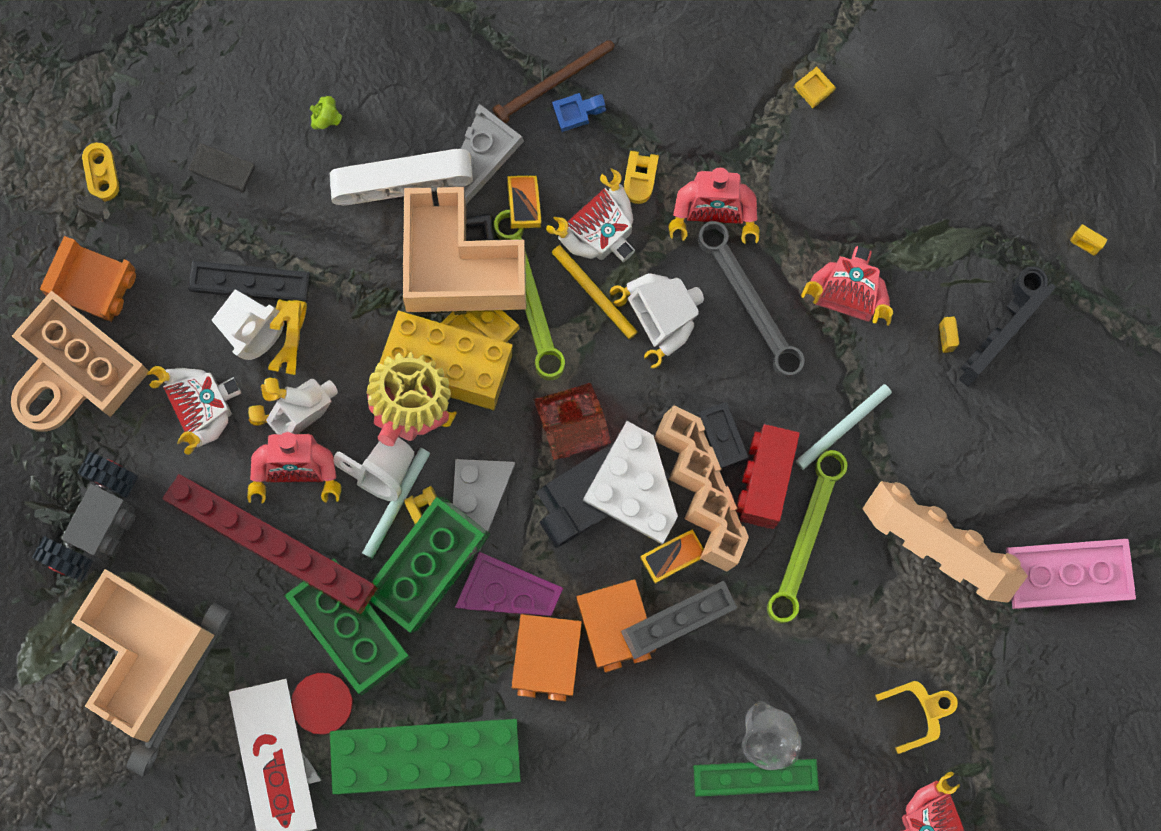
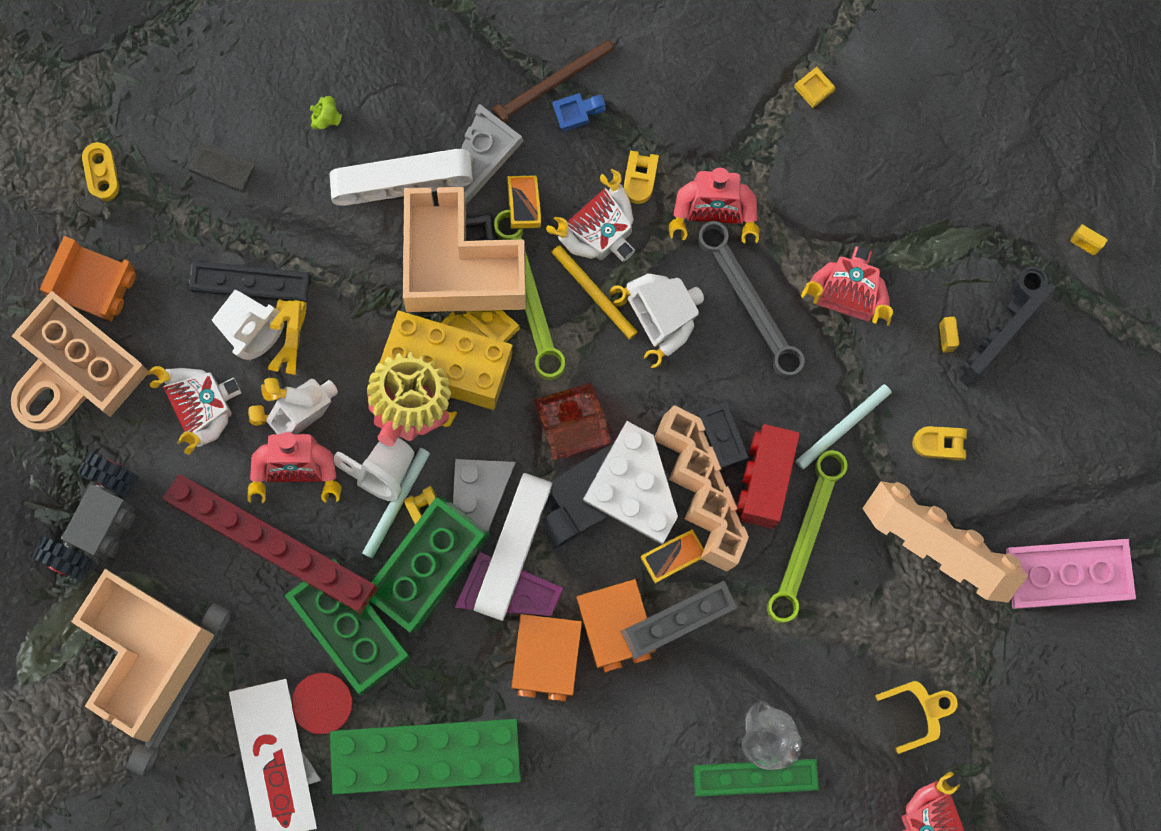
none -> white beam [474,473,553,621]
none -> yellow plate [912,426,967,461]

